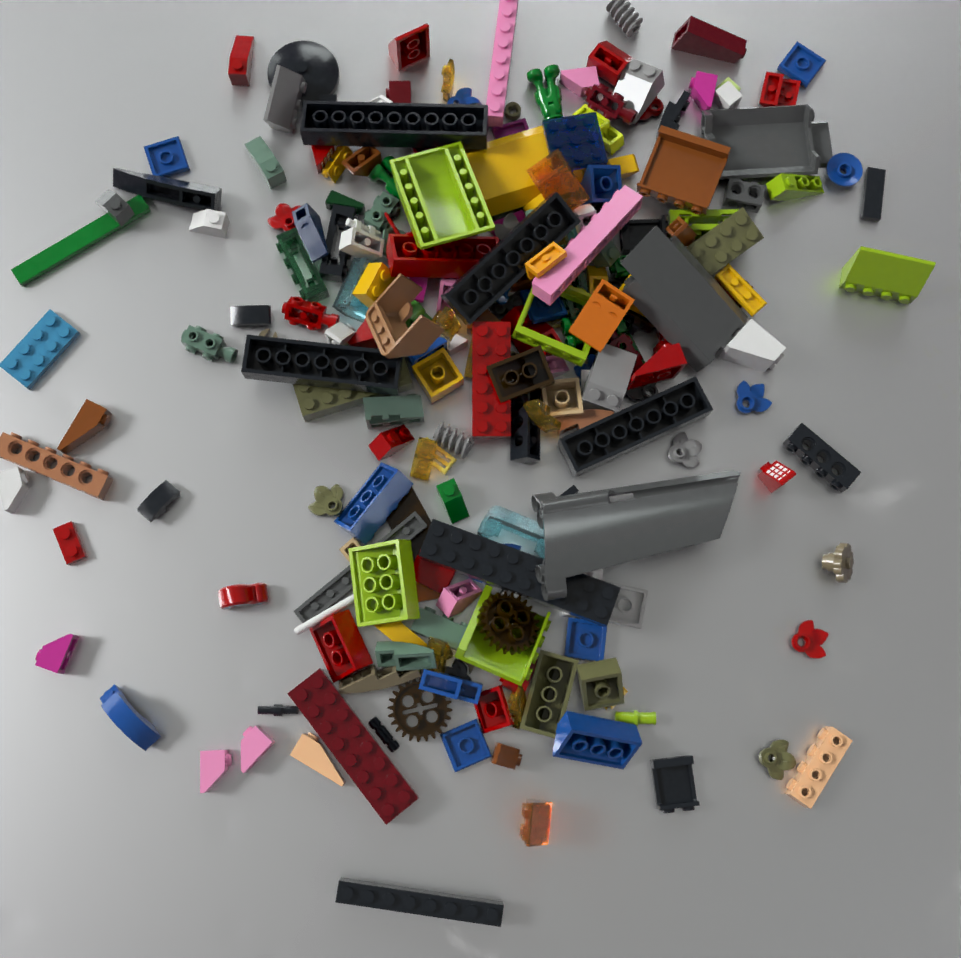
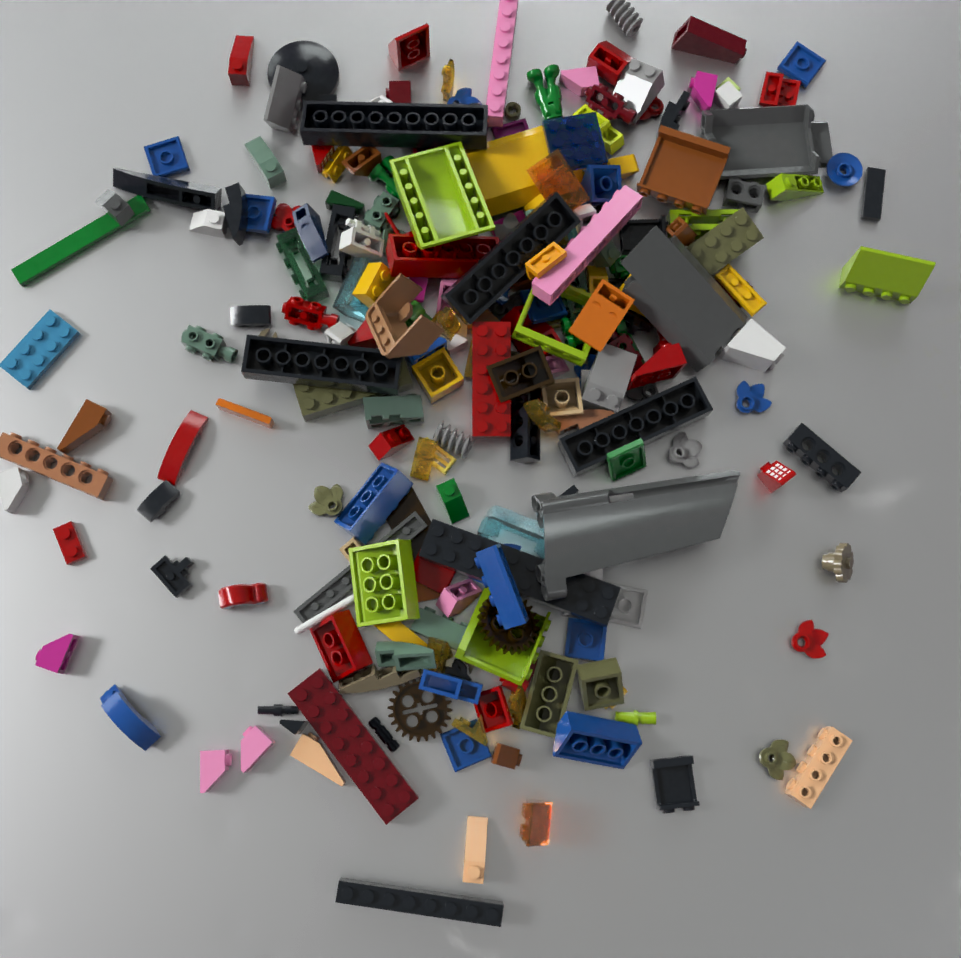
none -> black hinge [150,555,194,598]
none -> red slope [157,410,209,486]
none -> orange tile [216,398,274,429]
none -> black slope [223,182,248,246]
none -> blue plate [246,194,277,234]
none -> black slope [280,719,309,734]
none -> clear yellow slope [451,715,488,746]
none -> light nougat slope [462,816,488,884]
none -> blue slope [474,544,529,630]
none -> green tile [606,438,647,482]

